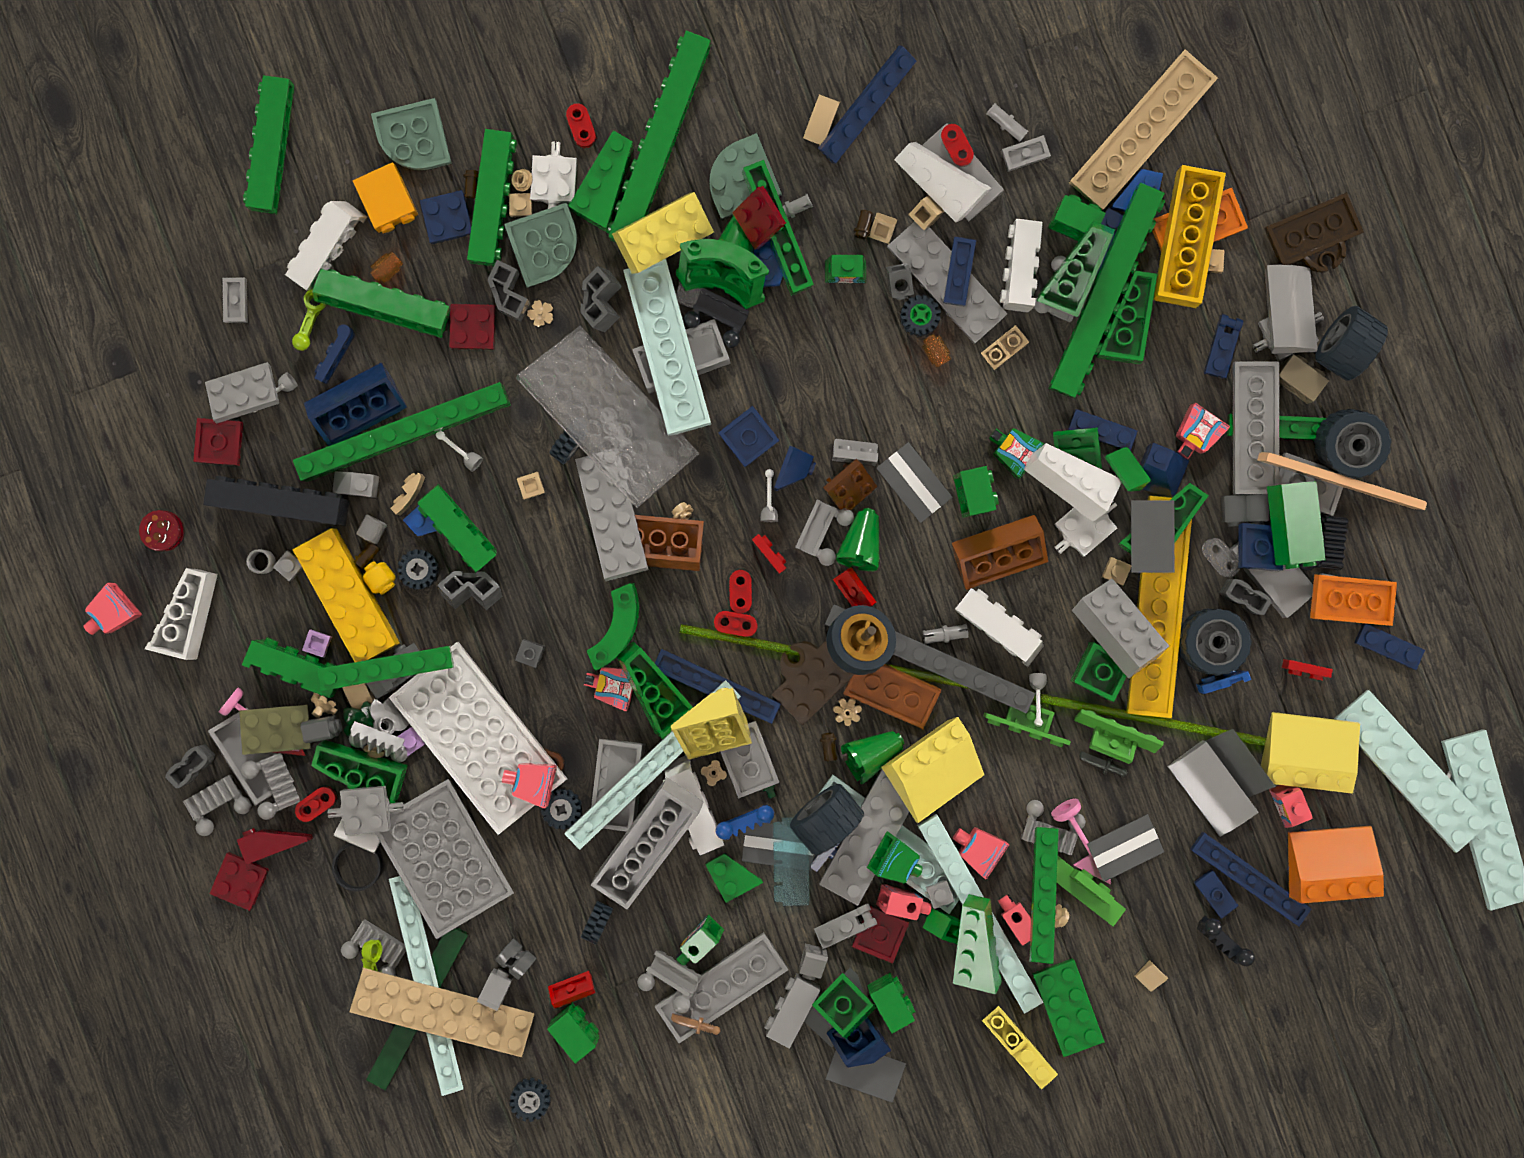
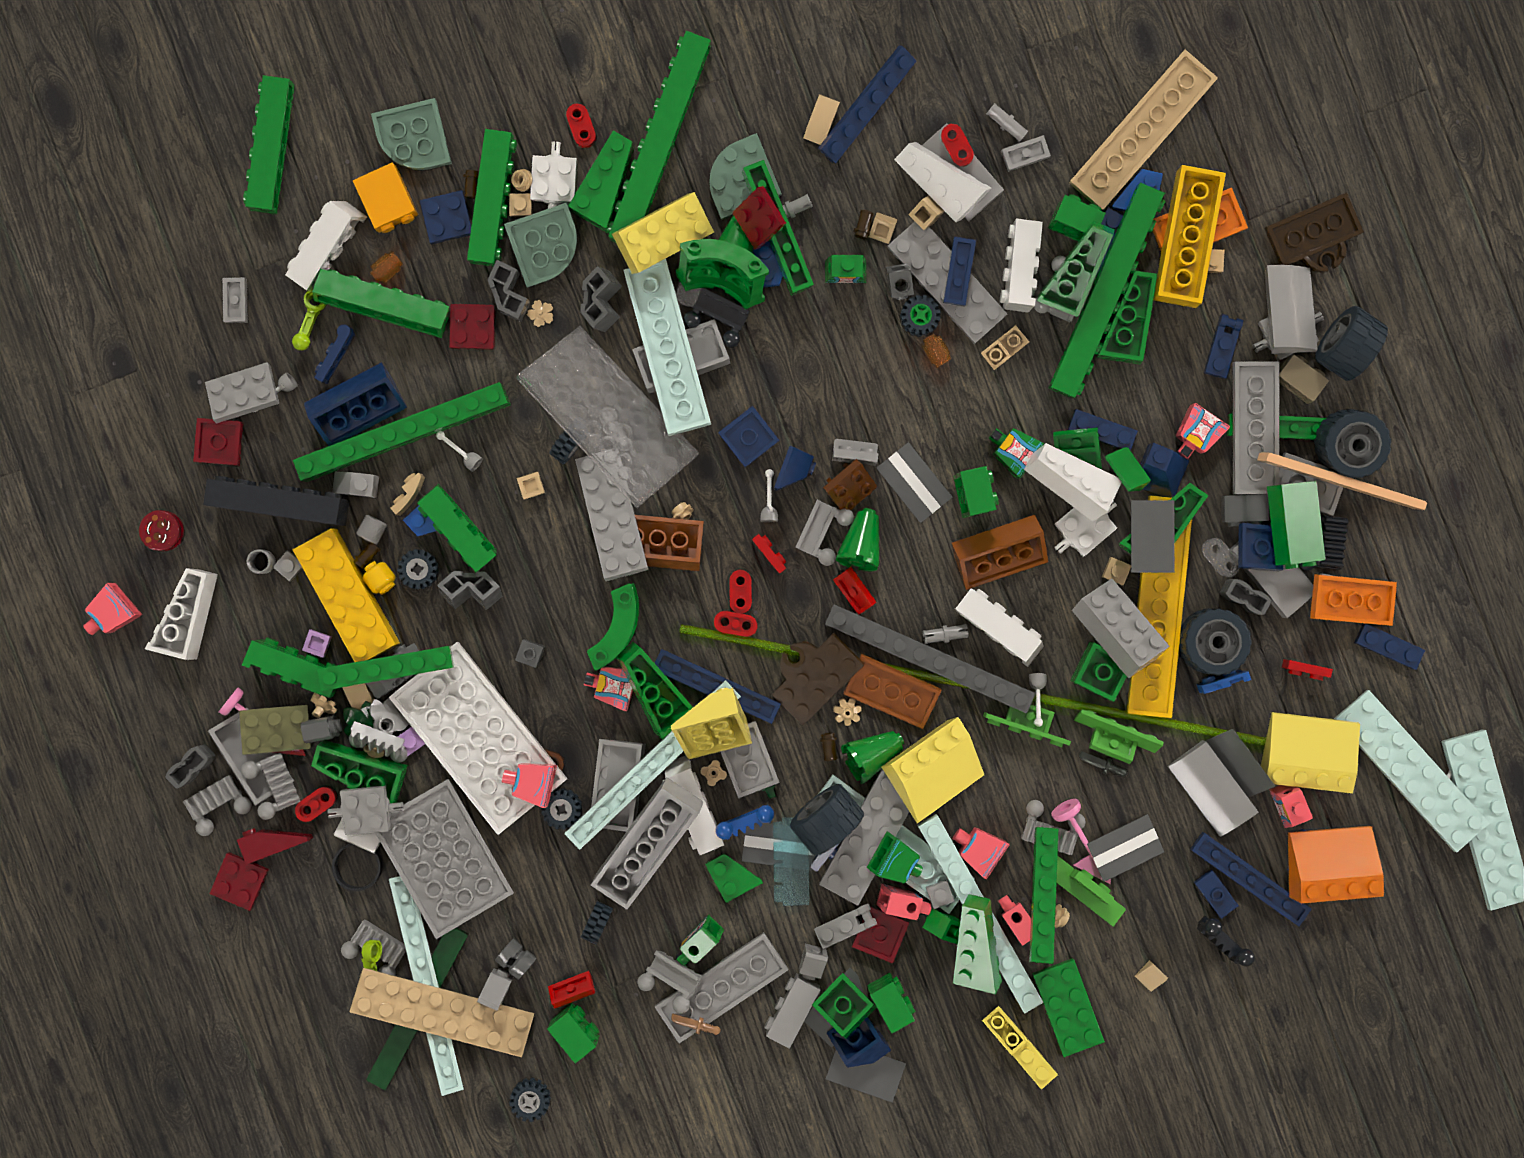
wheel [826,605,896,675] -> none

